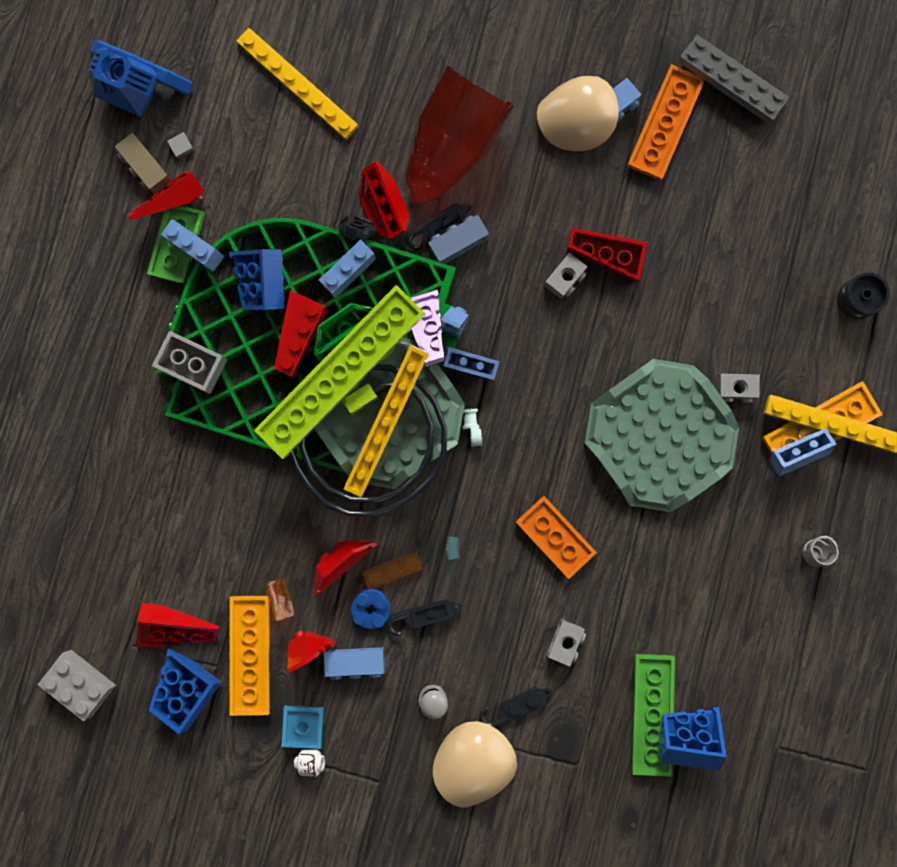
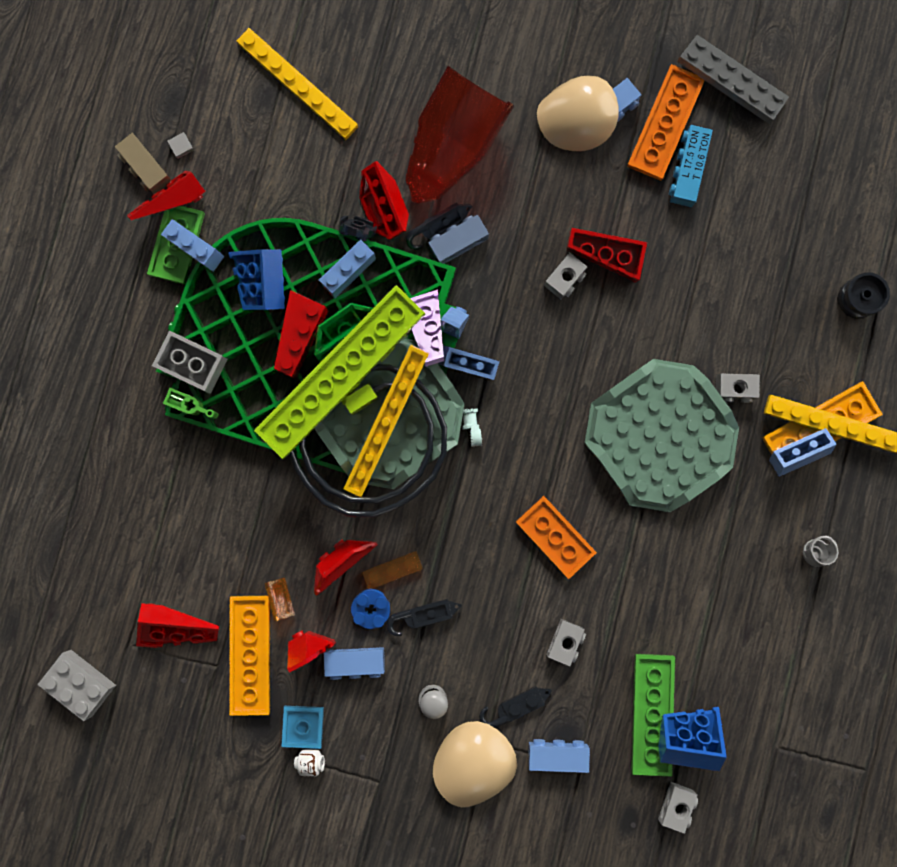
blue helmet [88,40,193,117] -> none
blue wedge [148,649,221,734] -> none
clear light blue piece [446,536,460,560] -> none
none -> bright green piece [163,388,219,419]
none -> medium blue brick [528,739,590,773]
none -> light grey brick [658,782,698,834]
none -> dark azure brick [669,125,713,207]

